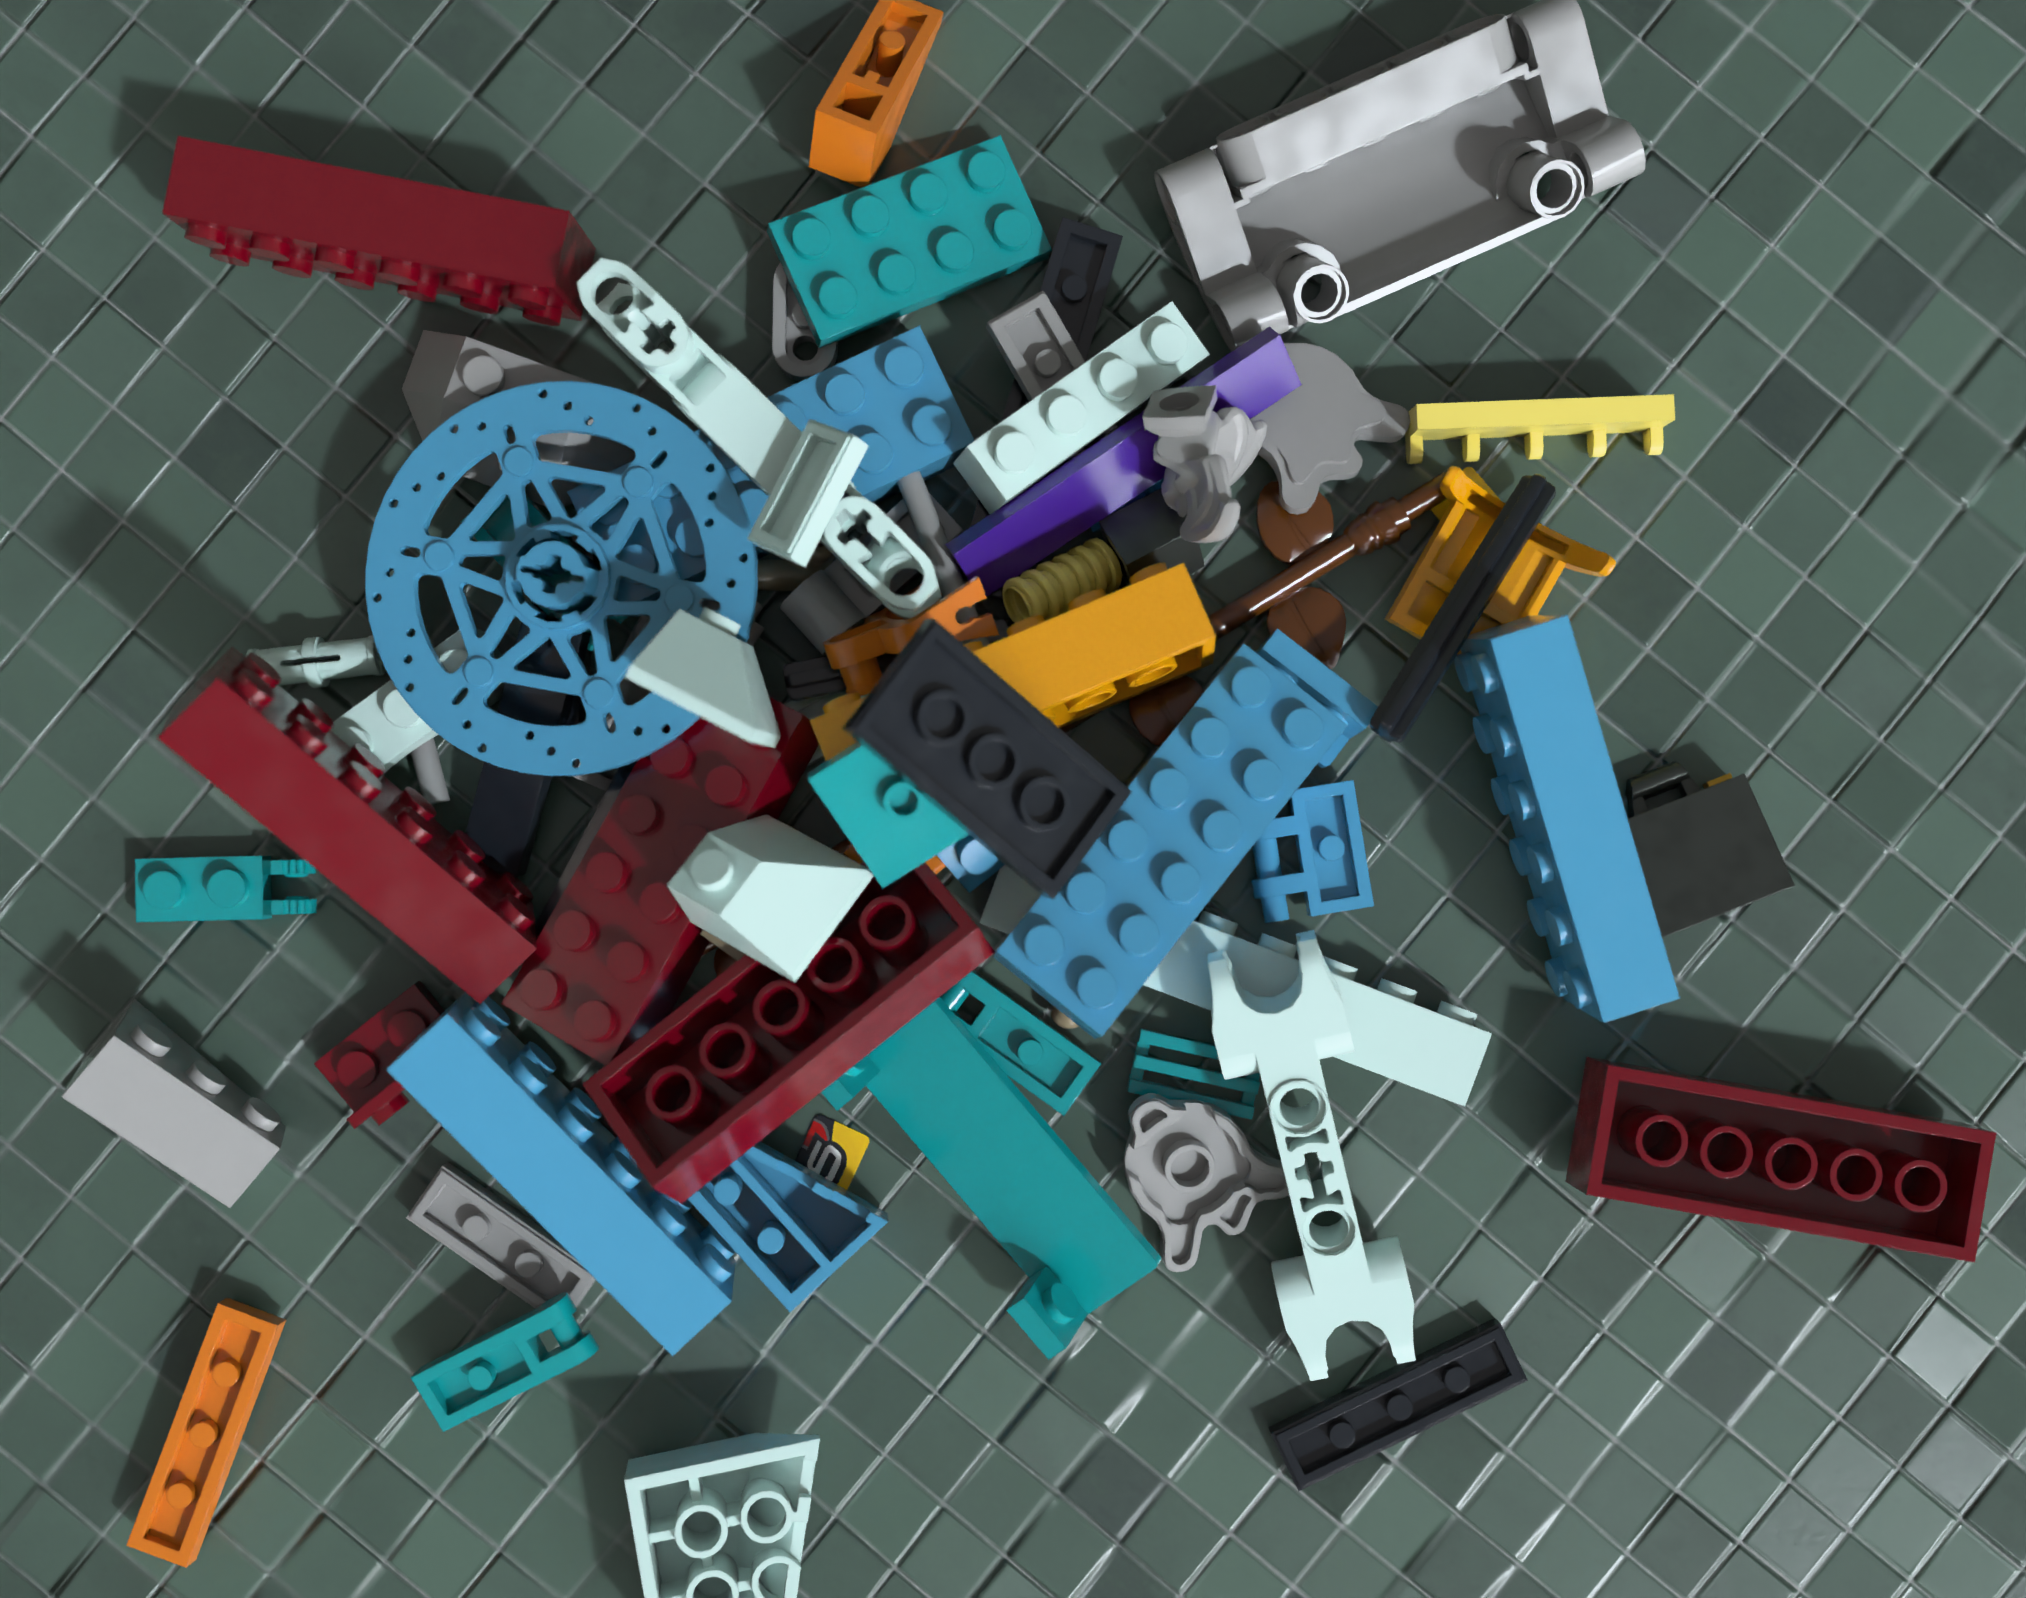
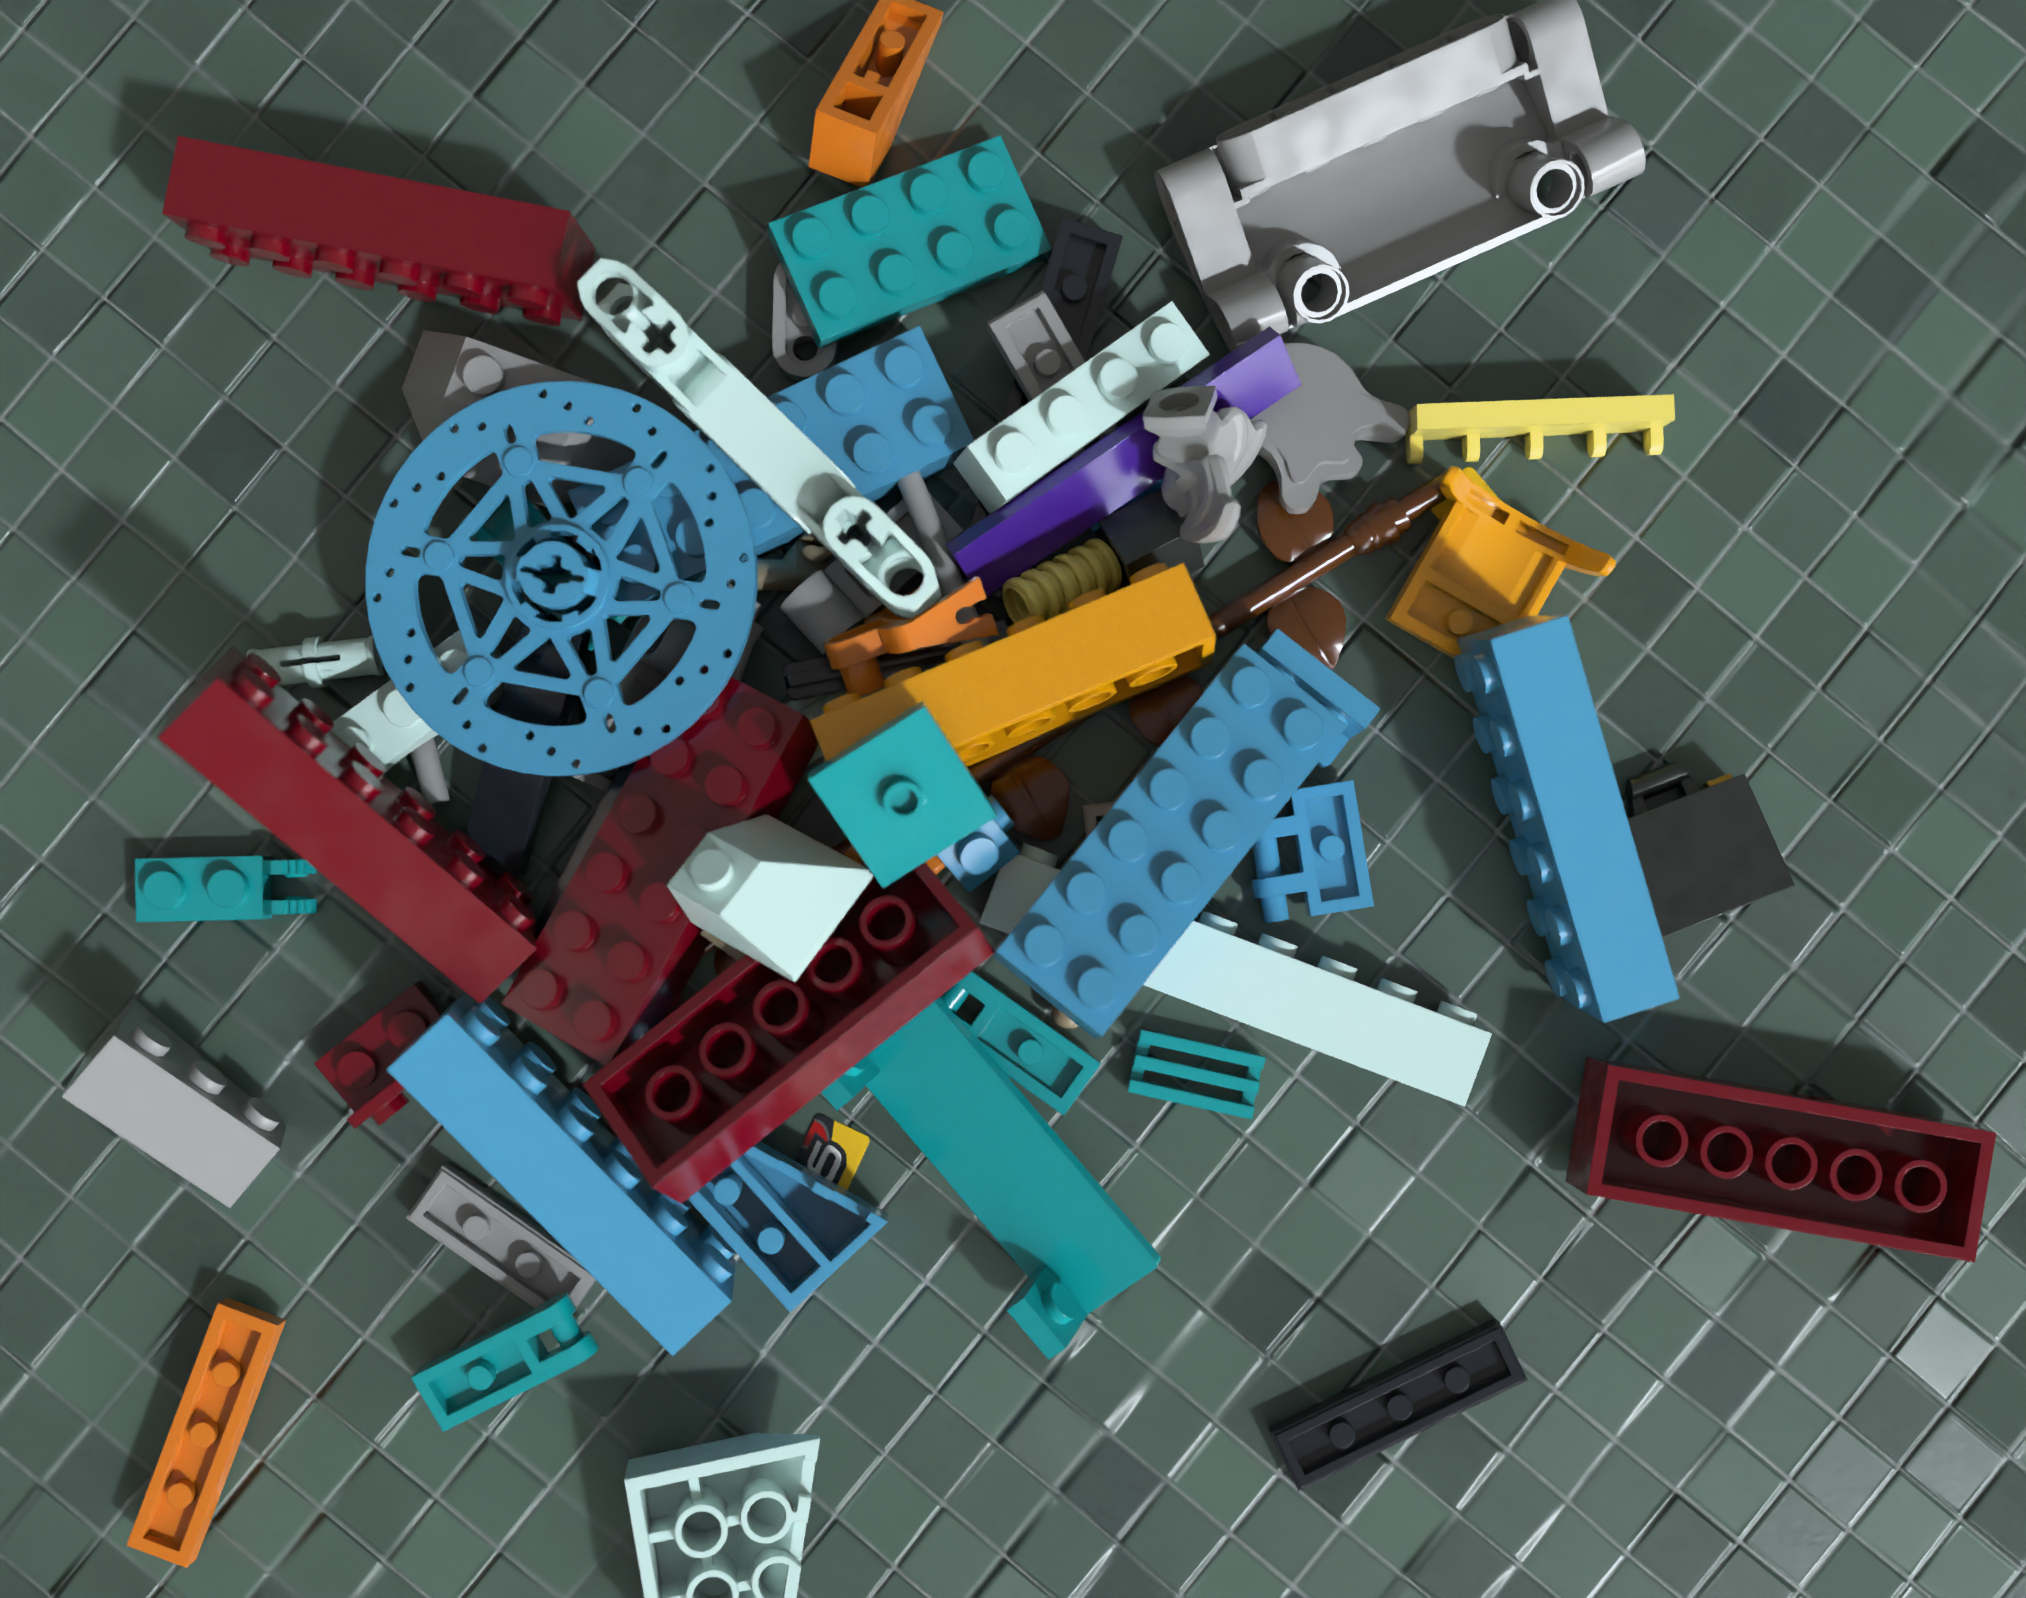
light aqua slope [625,607,781,748] -> none
light aqua tile [747,419,868,567] -> none
black tile [842,619,1132,899] -> none
light grey tile [1123,1093,1289,1272] -> none
light aqua piece [1207,930,1416,1381] -> none
black axle [1370,473,1556,743] -> none

